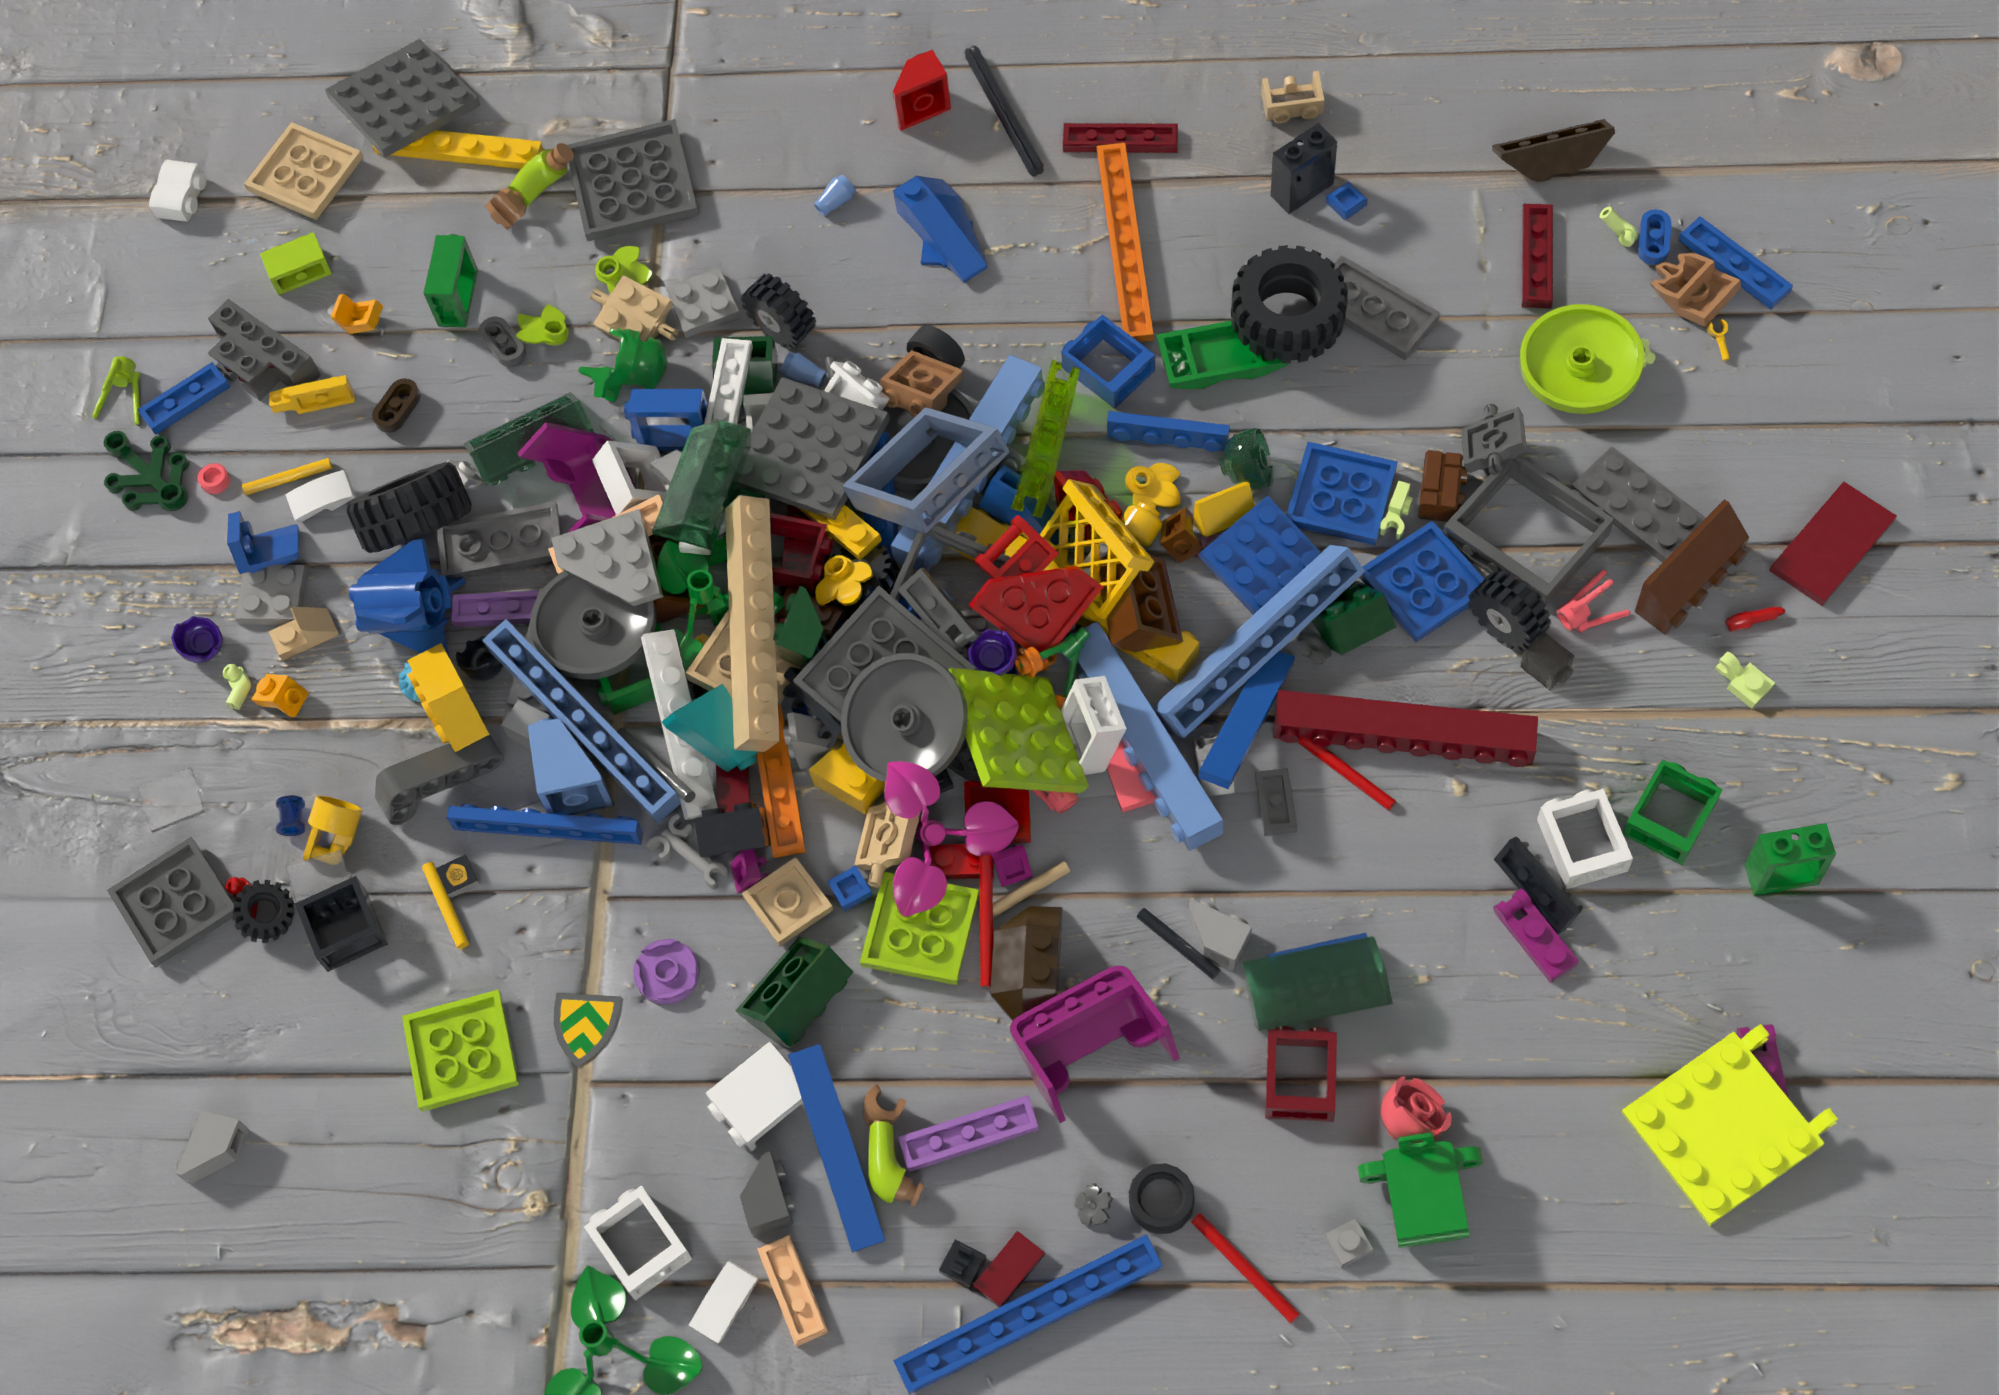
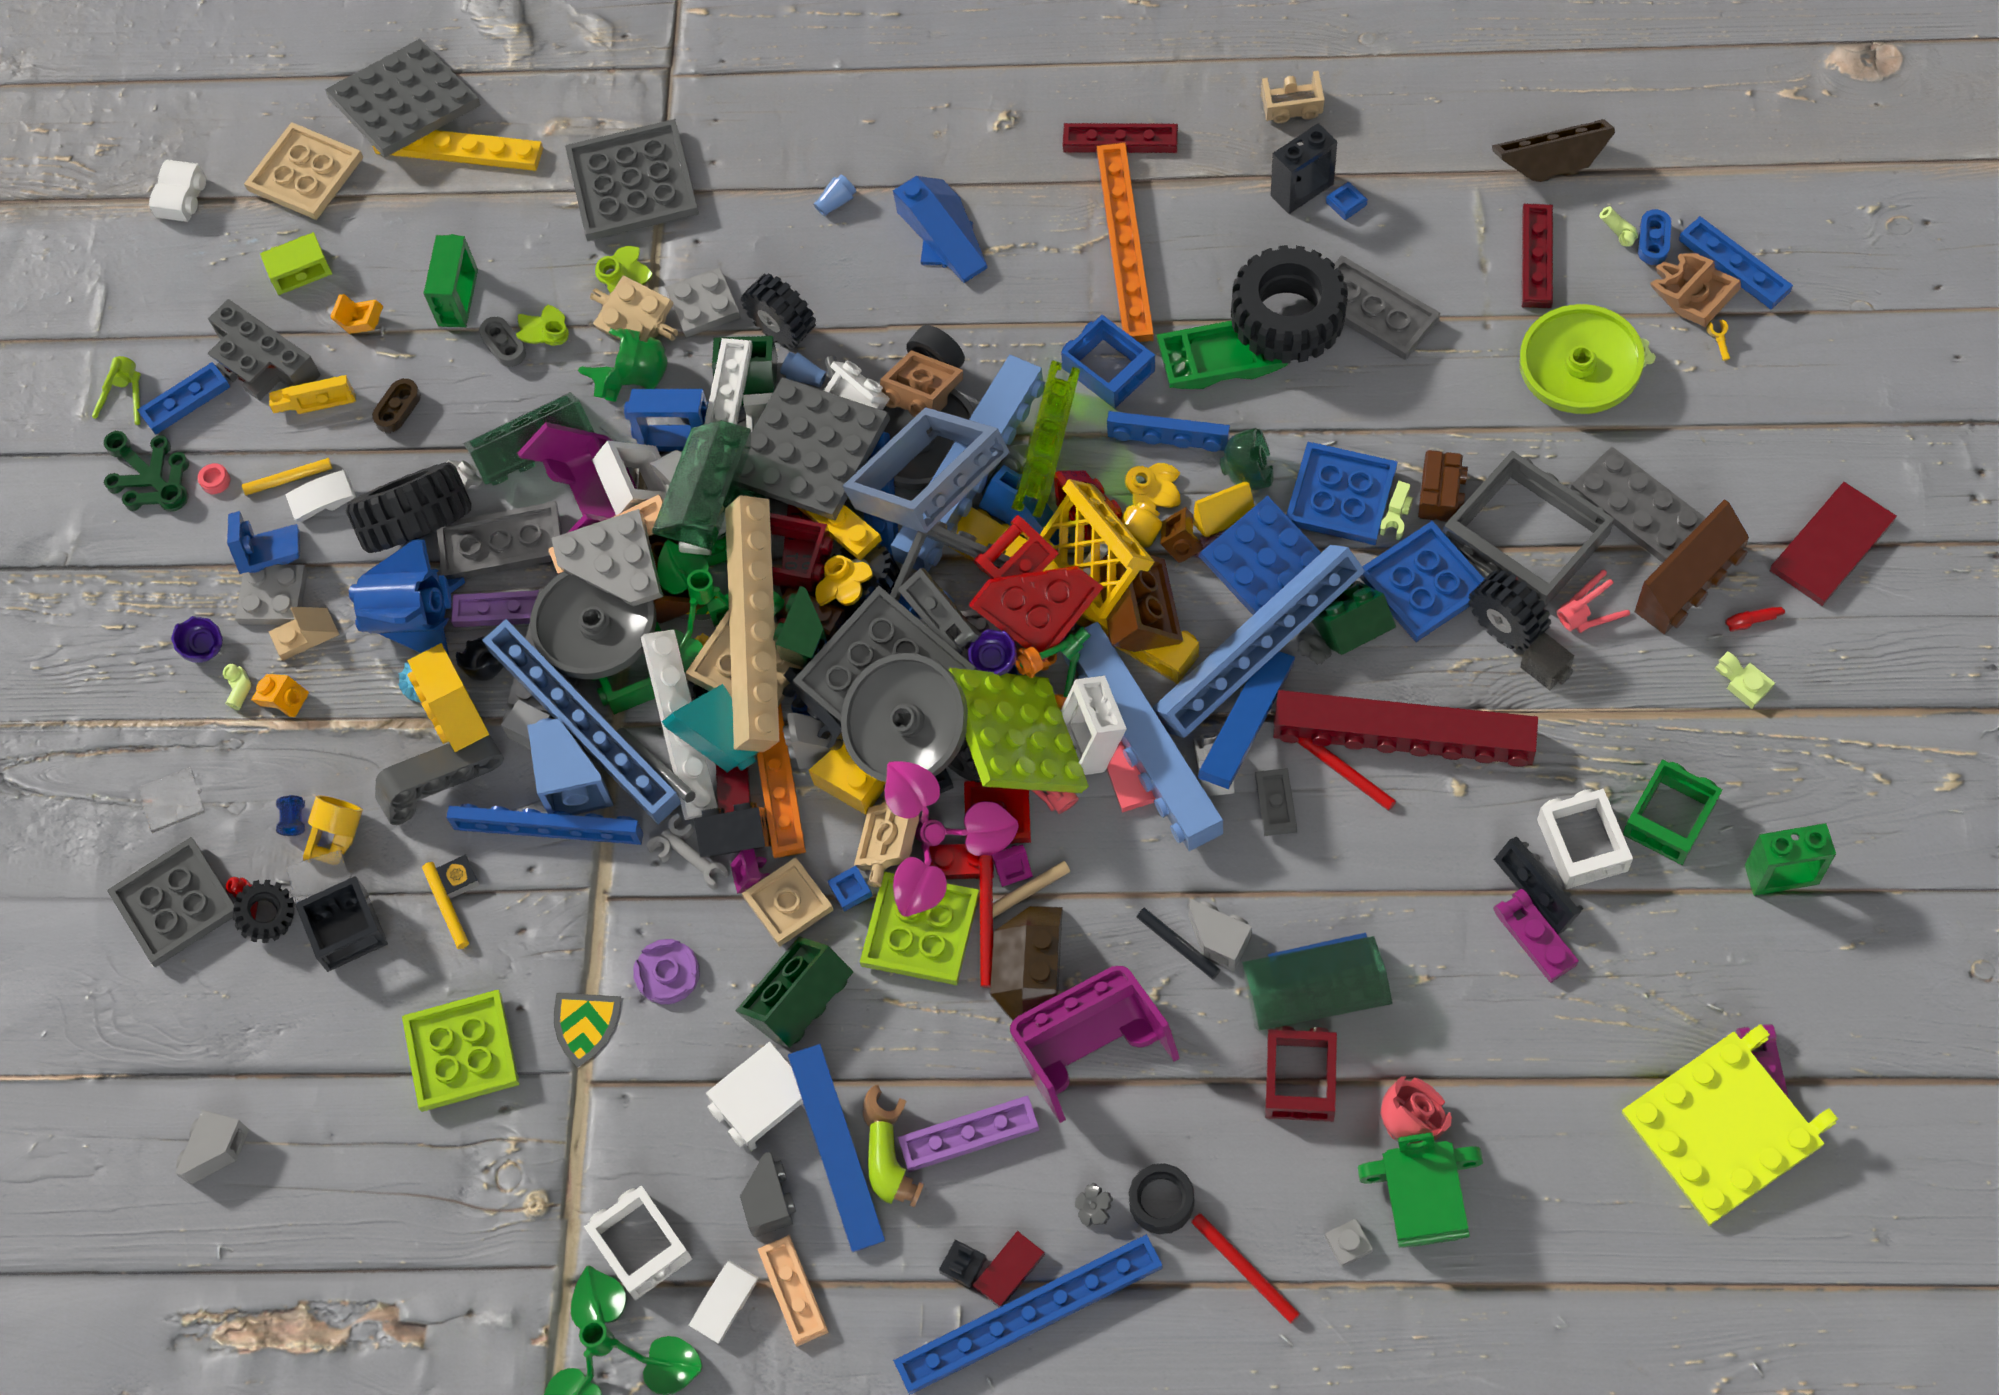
piece [485,143,574,230] -> none
red slope [893,49,951,131] -> none
black axle [964,46,1044,177] -> none
dark grey plate [1461,404,1527,475] -> none

